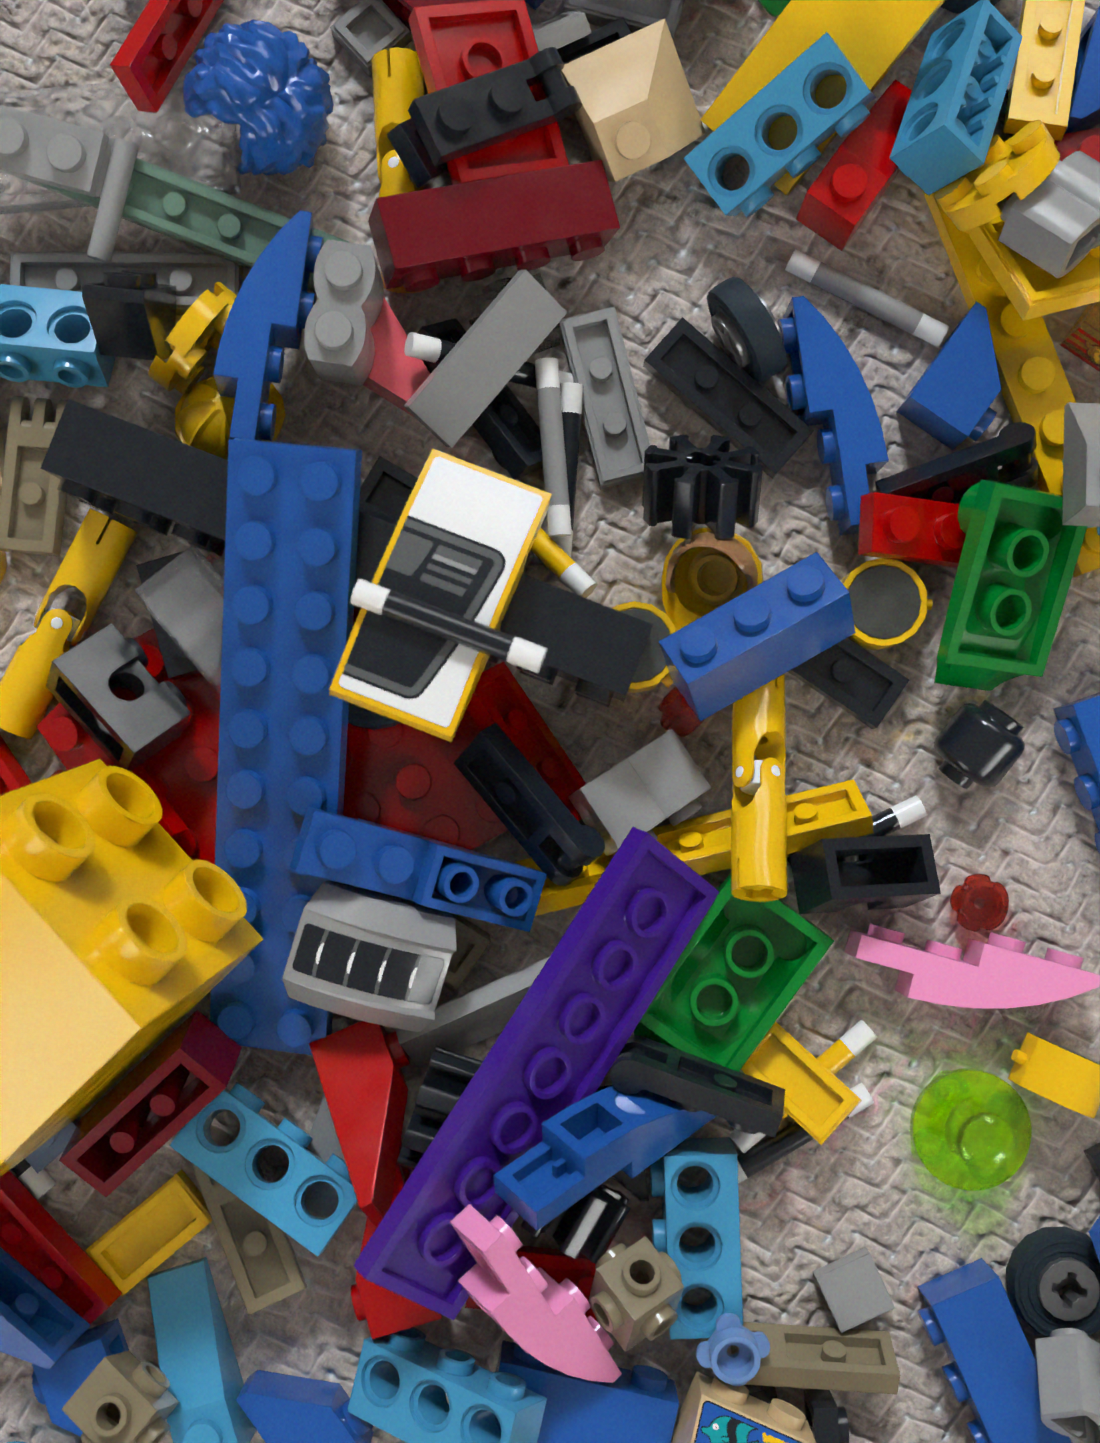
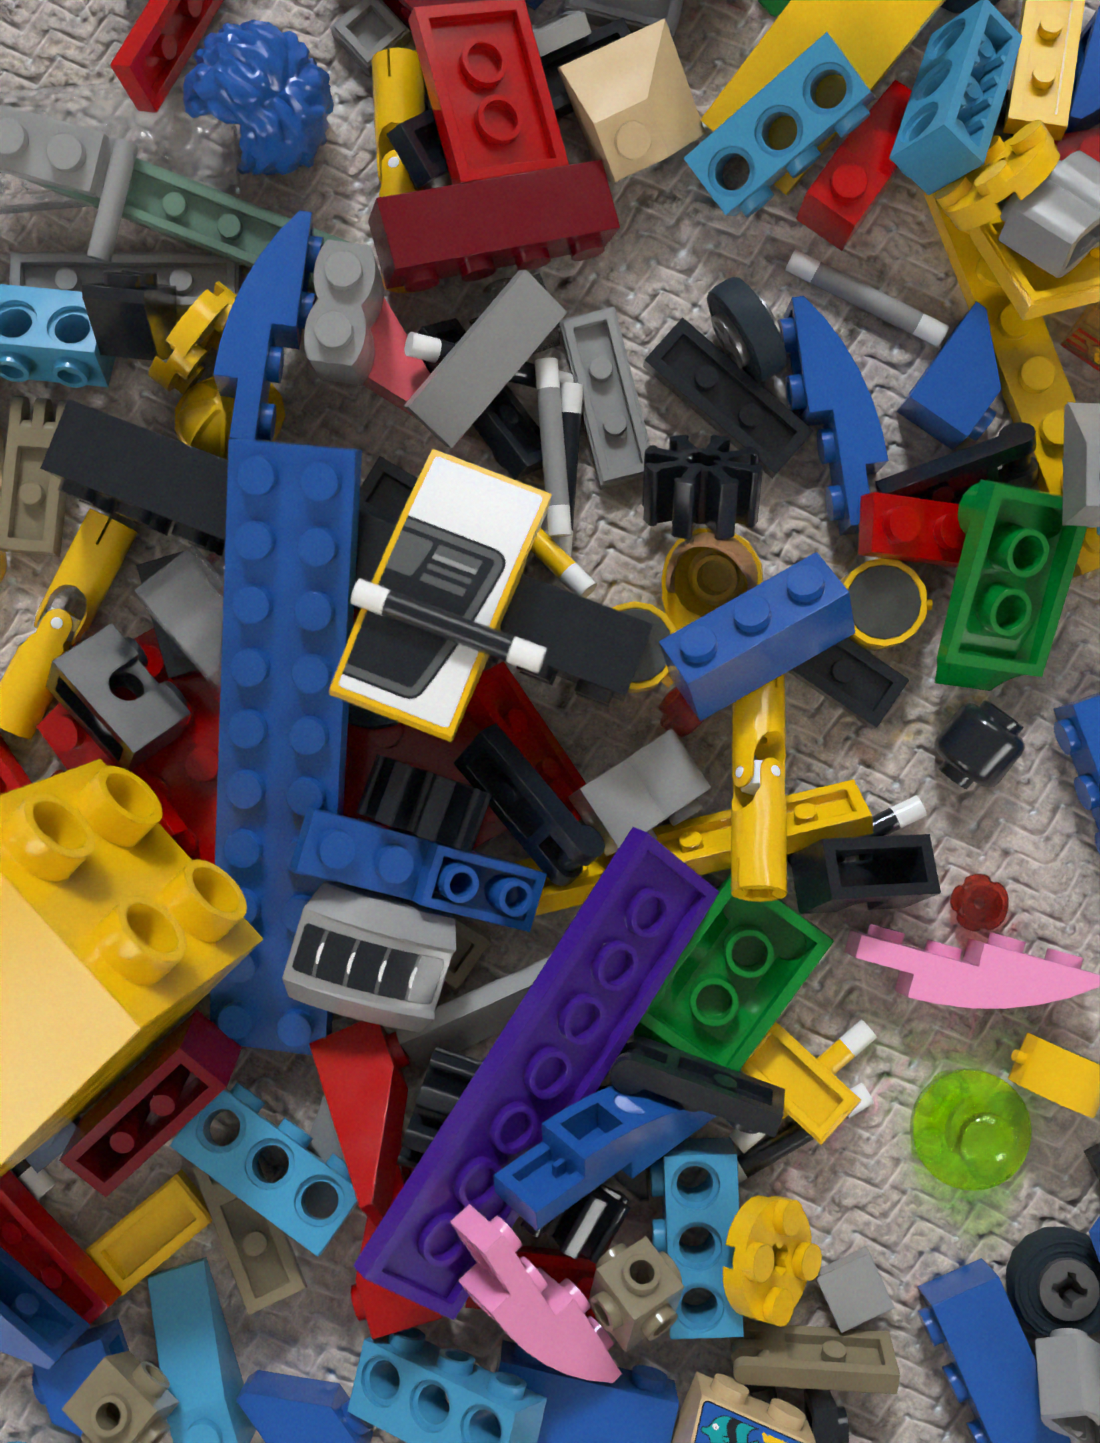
black plate [408,47,582,166] -> none
medium blue plate [696,1313,770,1387] -> none
none -> black gear [356,754,492,851]
none -> yellow plate [723,1195,822,1327]

